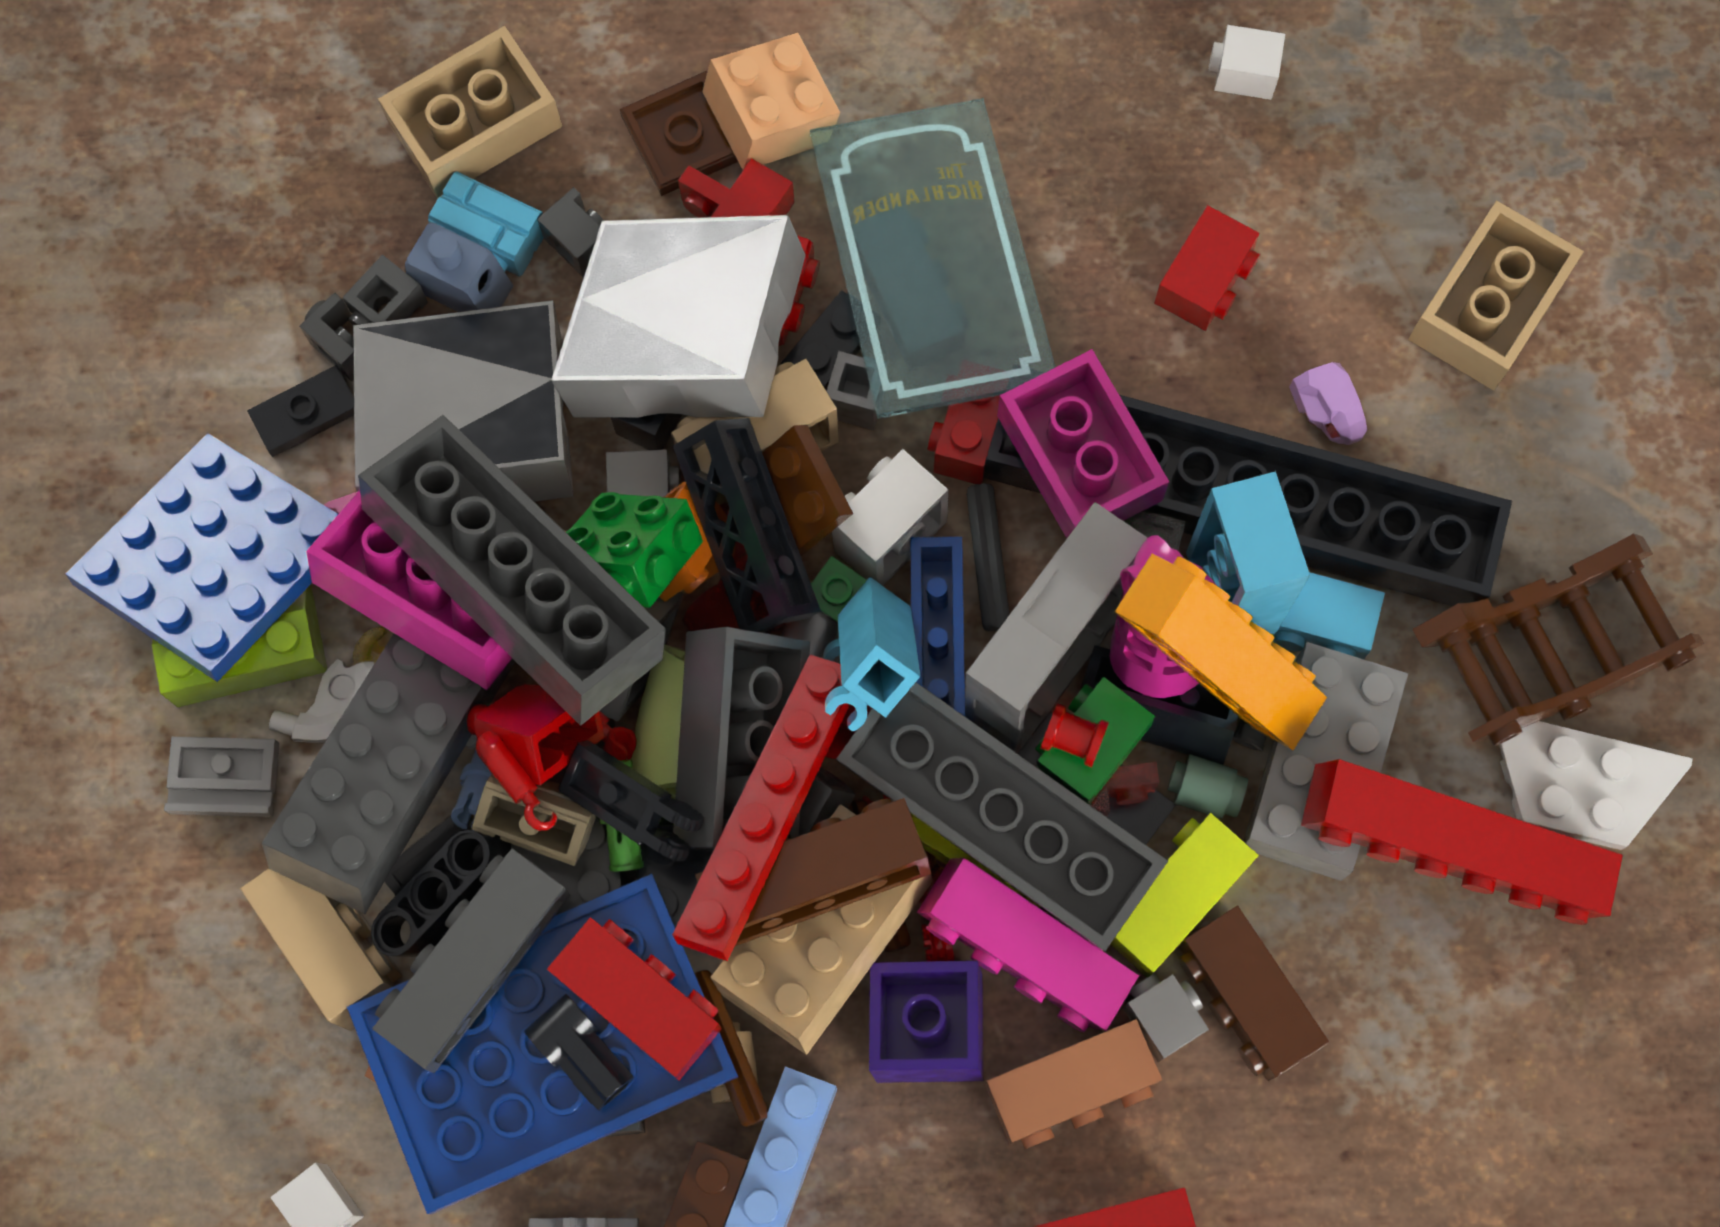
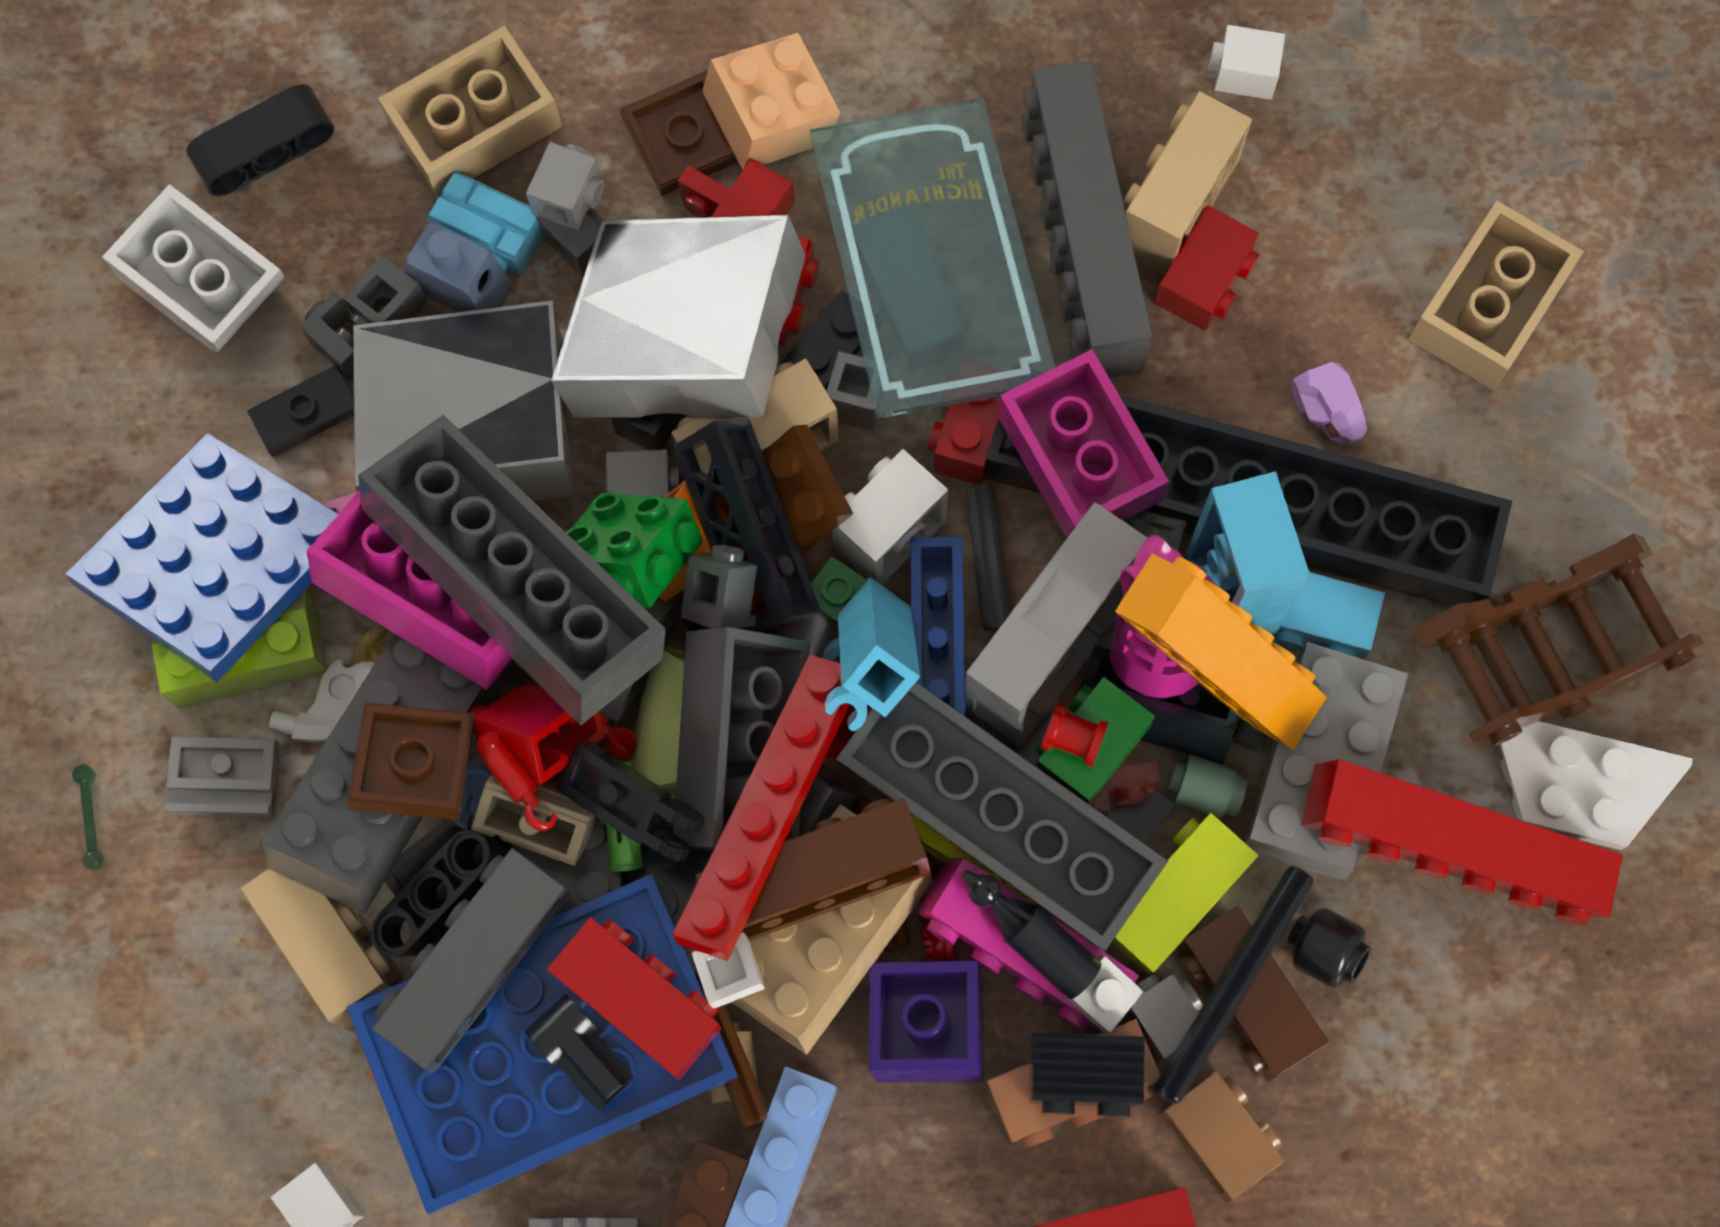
none -> clear green hinge [72,764,104,870]
none -> white brick [102,184,285,352]
none -> black beam [186,84,335,196]
none -> reddish brown tile [347,702,475,820]
none -> light grey brick [526,142,604,231]
none -> dark grey brick [681,545,757,629]
none -> white plate [692,932,765,1008]
none -> black wheel [962,870,1102,999]
none -> dark grey brick [1021,60,1152,378]
none -> black brick [1030,1033,1145,1117]
none -> white plate [1064,955,1144,1033]
none -> tan brick [1123,91,1252,276]
none -> black axle [1154,866,1314,1104]
none -> medium nougat brick [1159,1071,1285,1202]
none -> black head [1287,908,1371,988]

